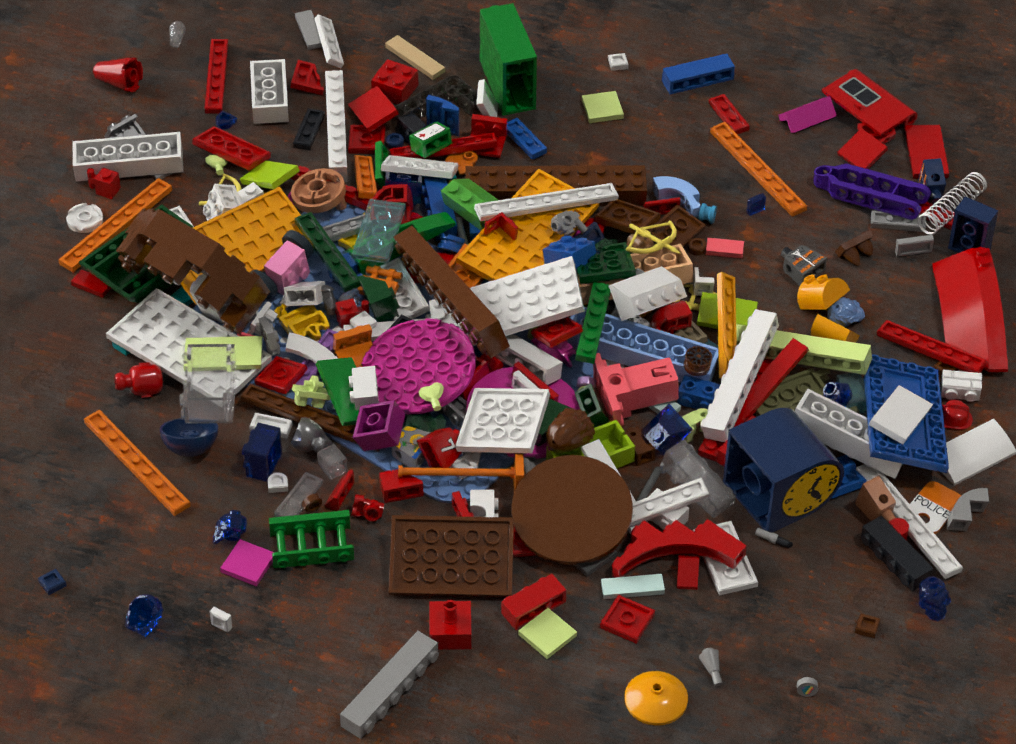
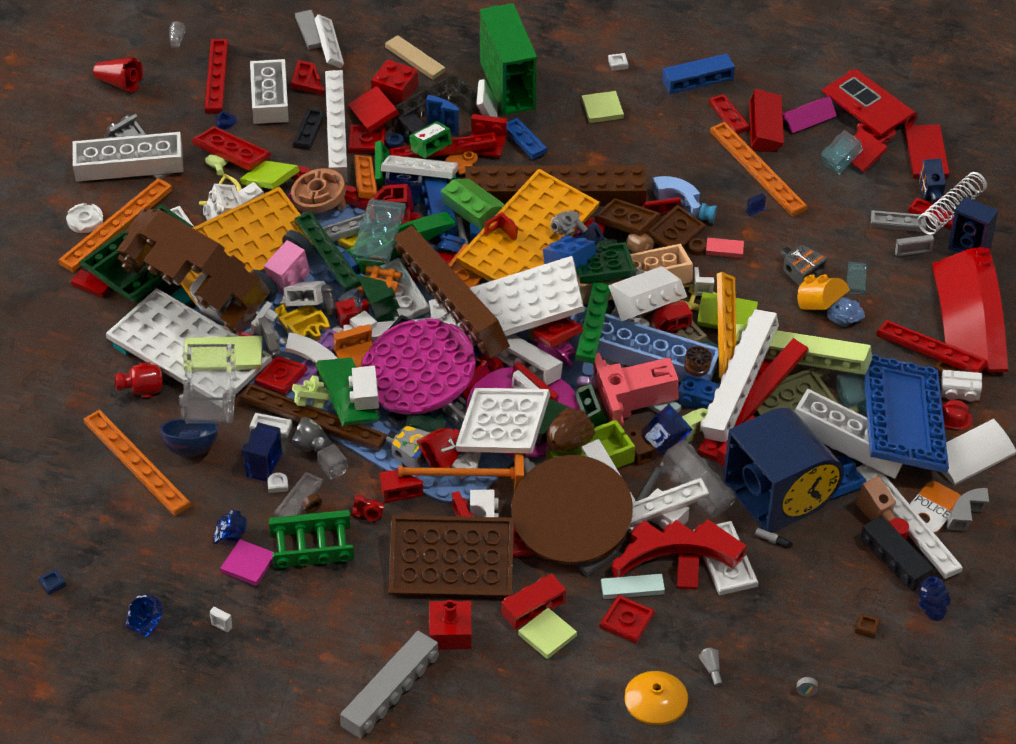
red brick [87,168,121,199] -> none
red slope [325,469,354,511] -> none
magenta brick [353,400,405,451] -> none
yellowish green rock [419,382,444,411] -> none
white tile [474,183,619,221] -> none
light yellow piece [626,221,681,254] -> none
light orange brick [811,314,860,343] -> none
dark purple piece [813,164,931,220] -> none
clear blue head [823,382,853,407] -> none
reddish brown tile [835,230,873,266] -> none
white tile [869,385,933,444] -> none
none -> red brick [749,89,784,152]
none -> clear light blue brick [821,130,863,175]
none -> clear light blue tile [847,262,867,295]

